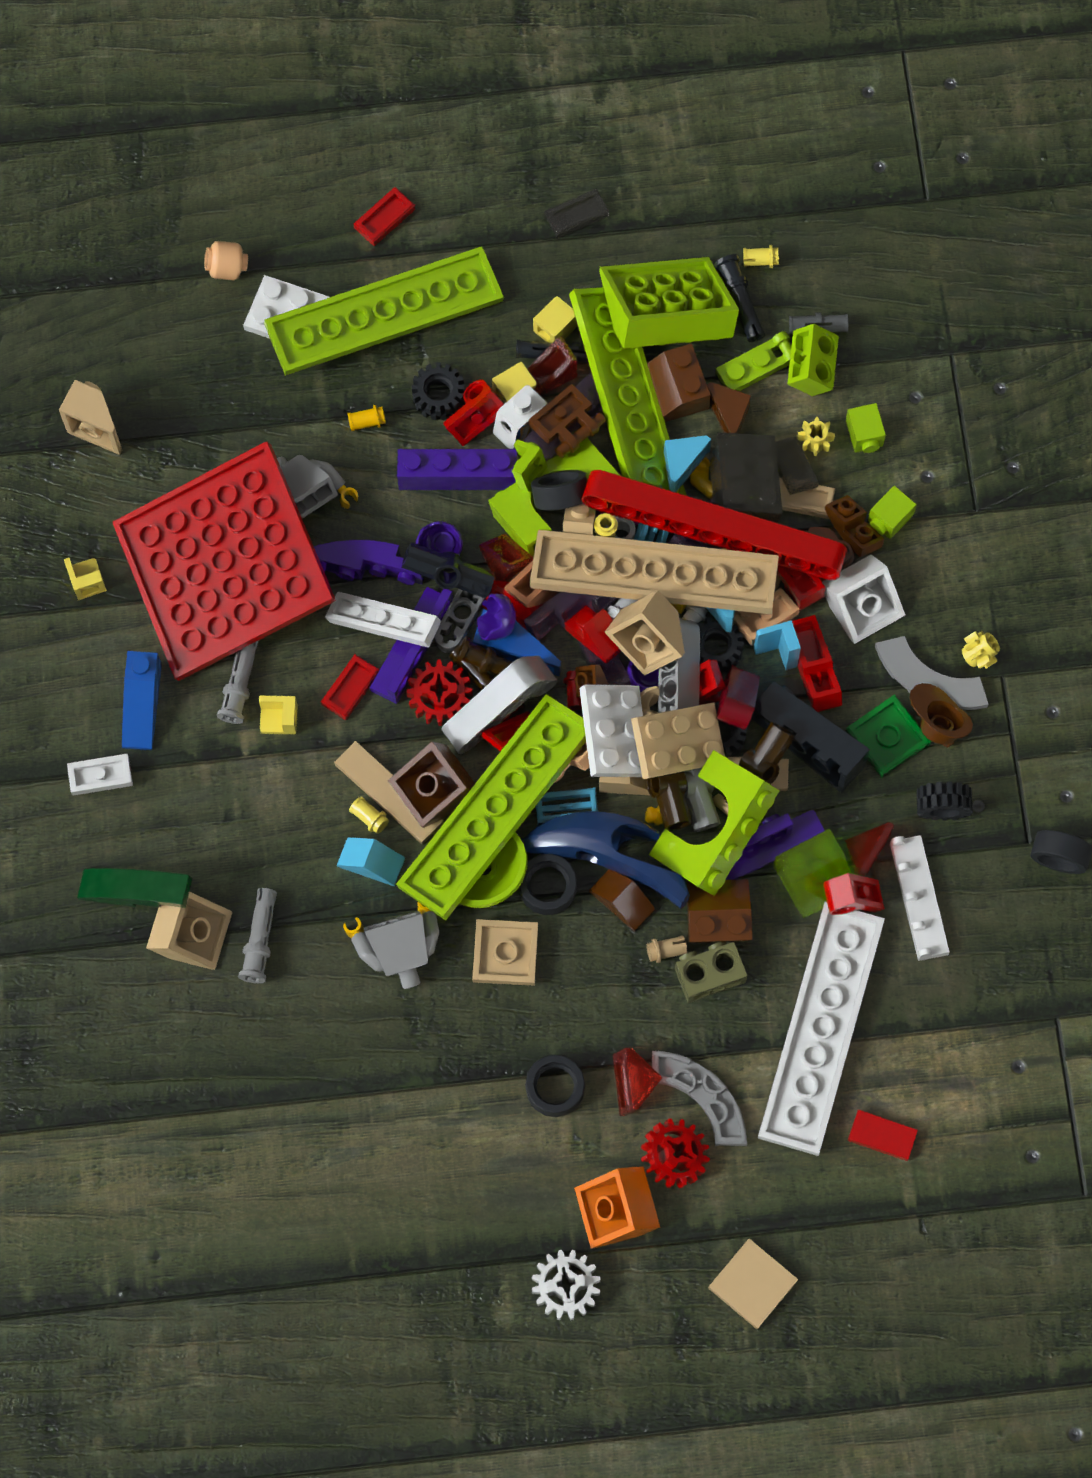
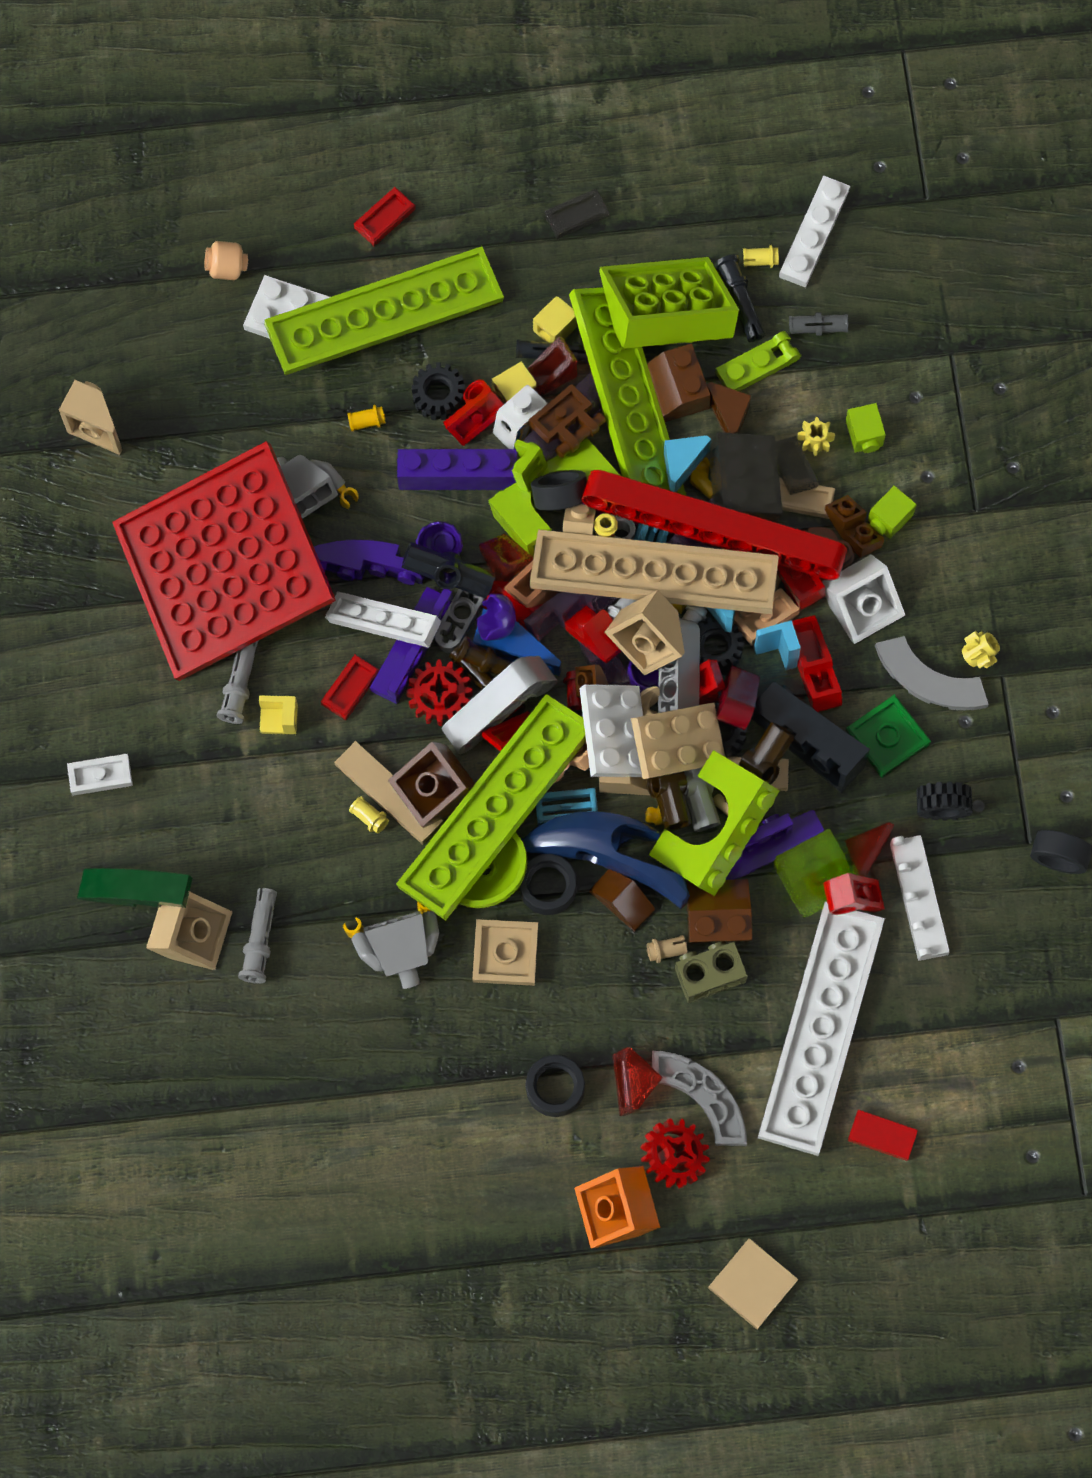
light yellow panel [64,558,107,600] -> none
blue slope [122,651,162,750] -> none
medium azure slope [337,837,405,887] -> none
white gear [532,1250,600,1321] -> none
lime brick [787,324,839,396] -> none
reddish brown piece [910,683,973,748] -> none
none -> white plate [779,176,850,288]

